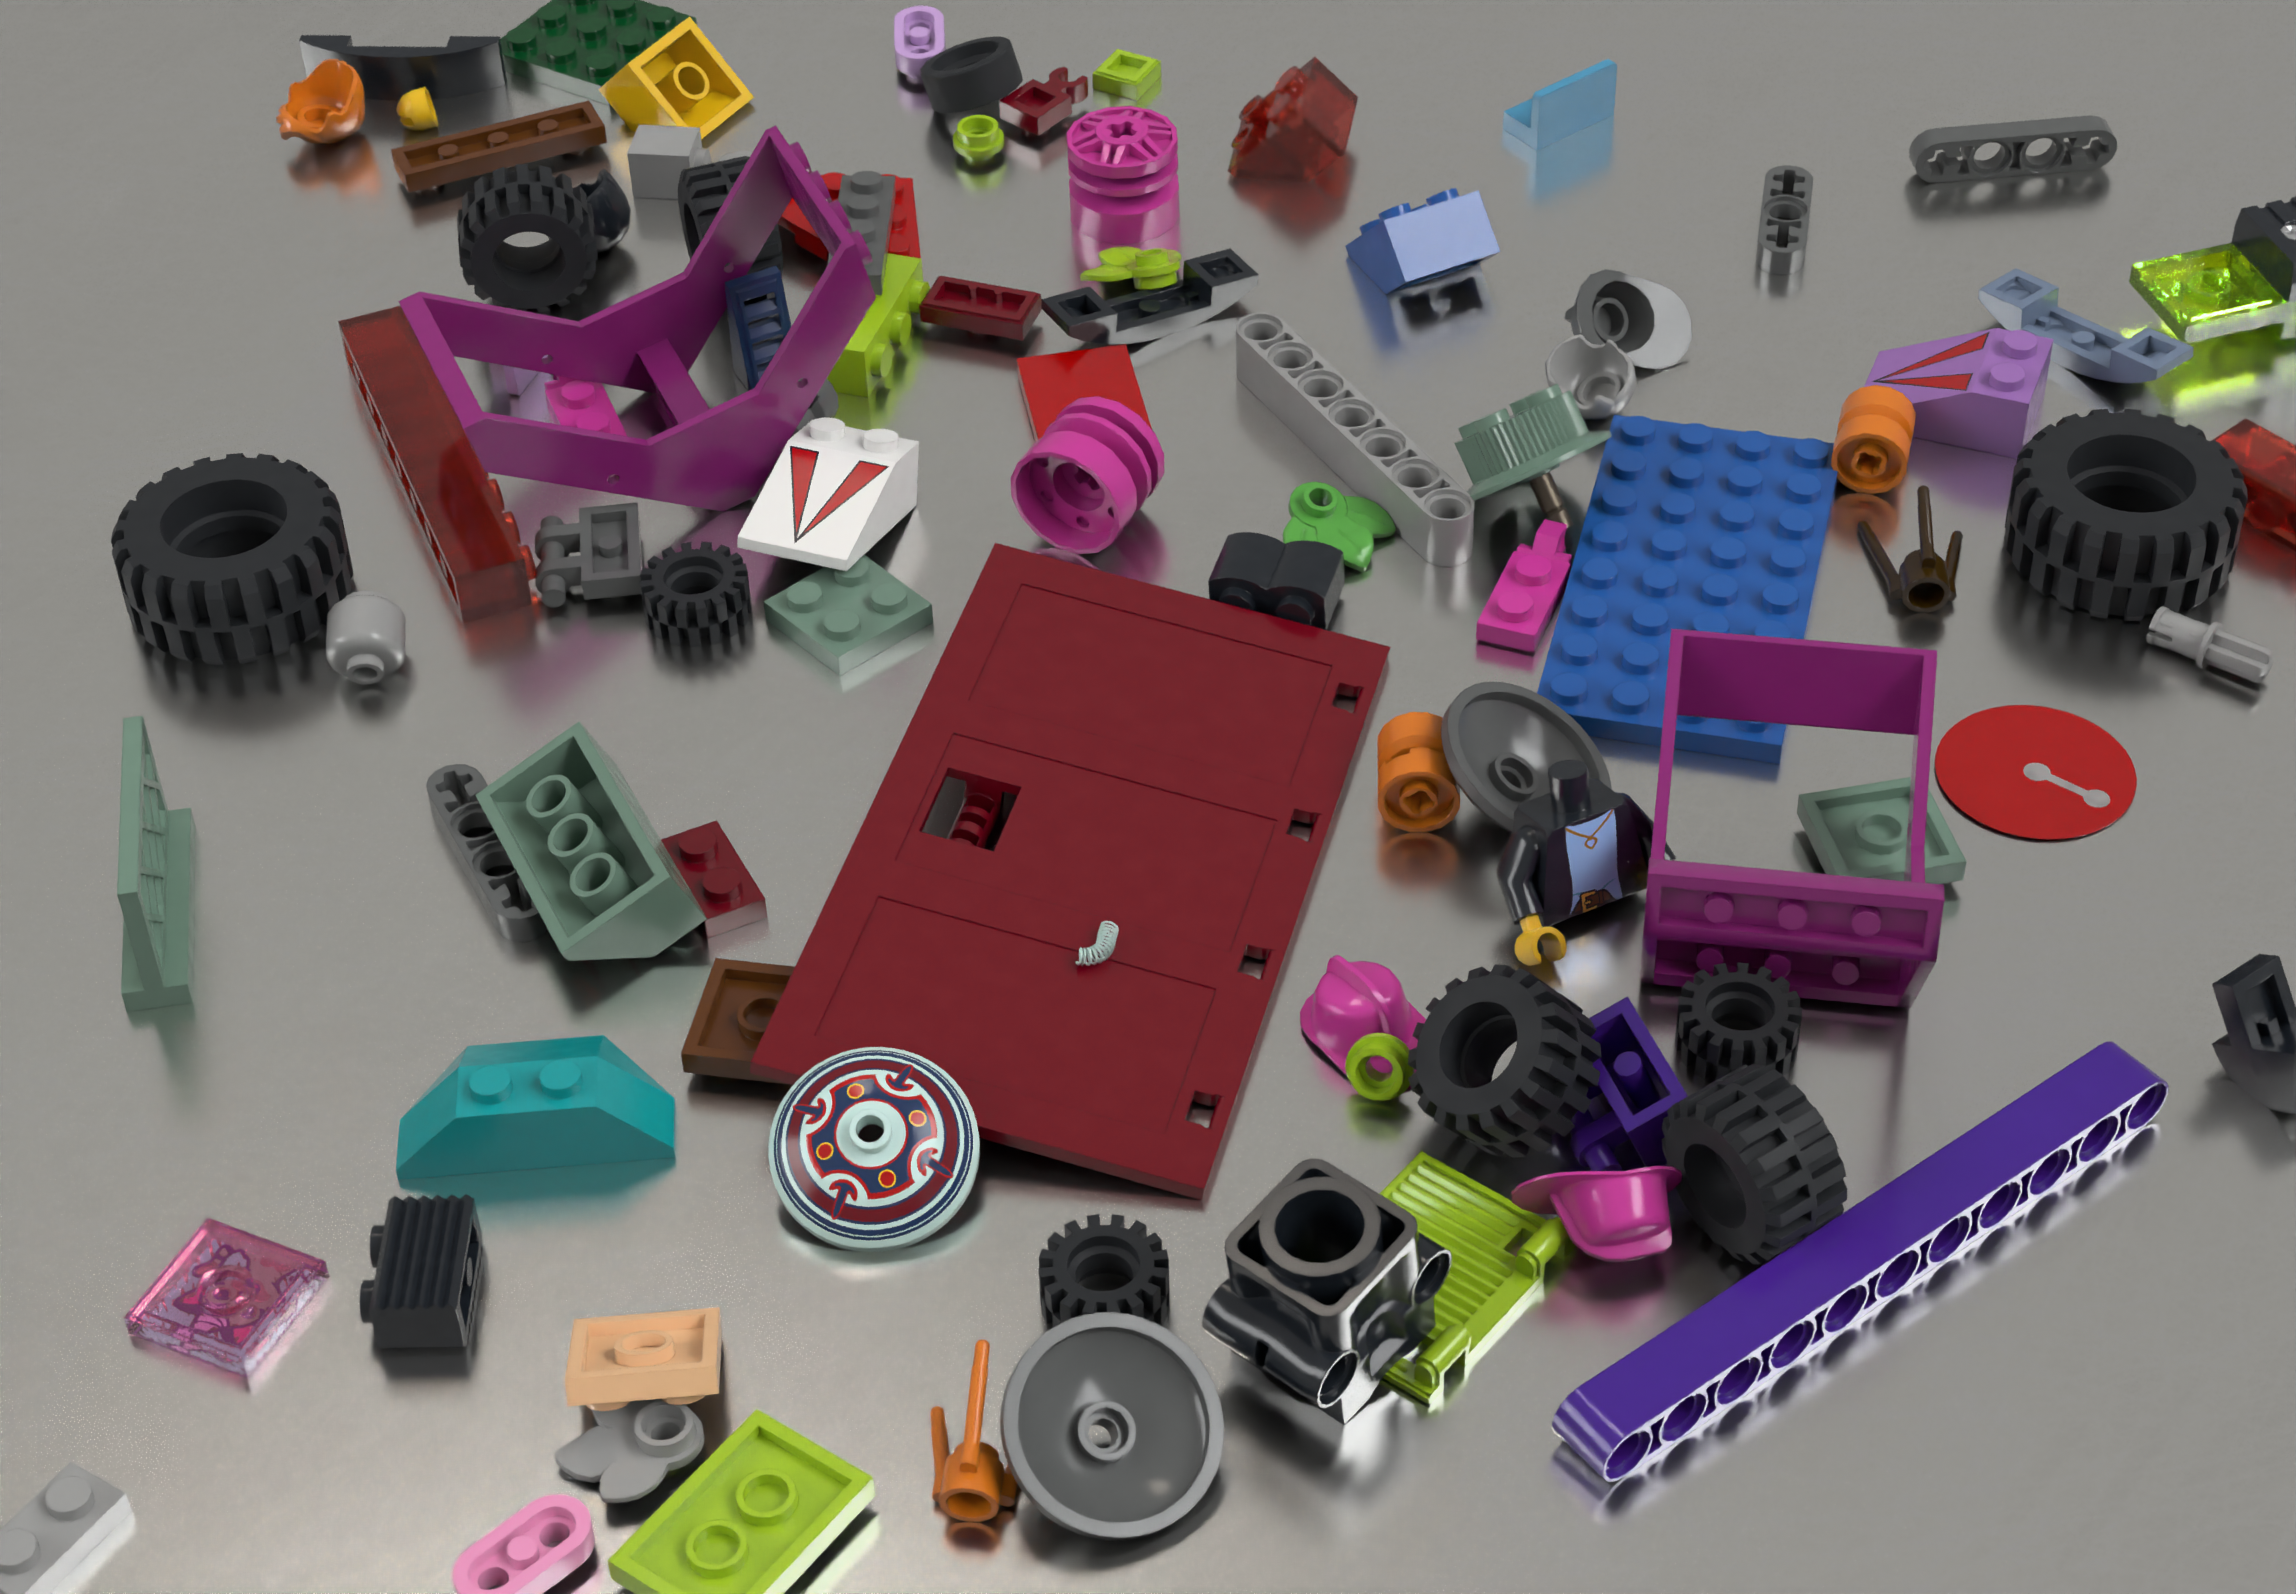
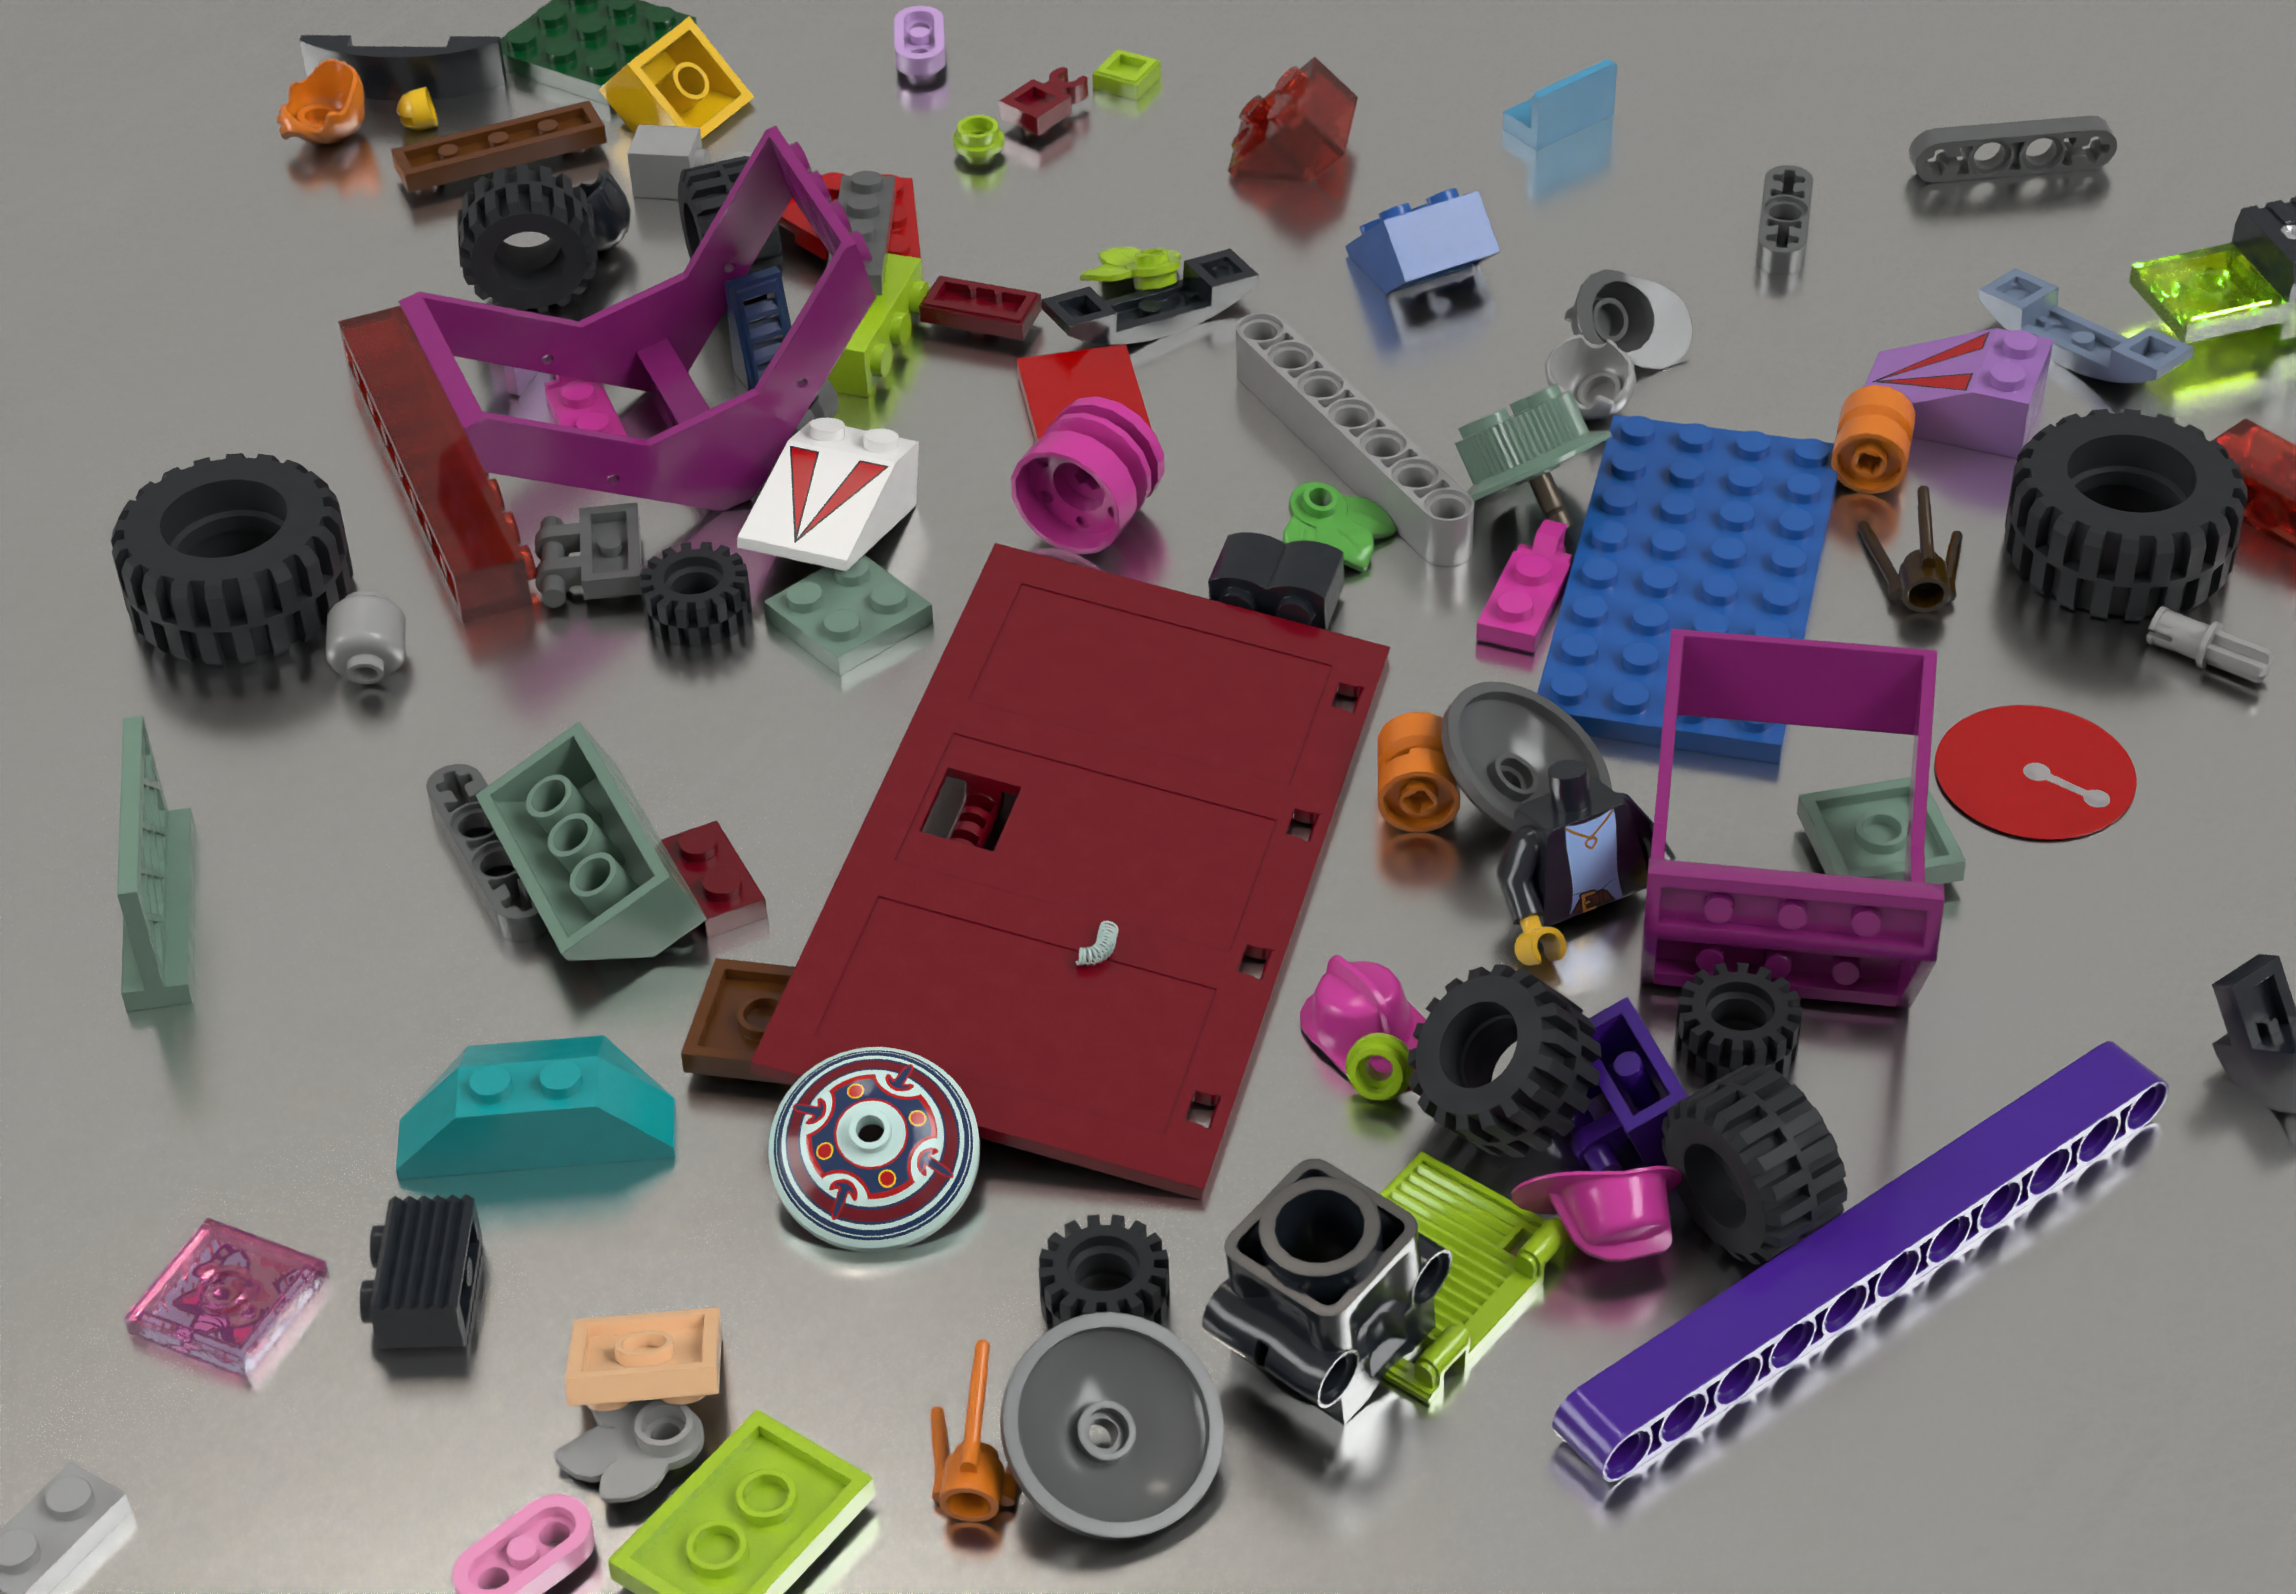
black tyre [920,36,1023,113] -> none
dark pink wheel [1067,106,1180,244] -> none

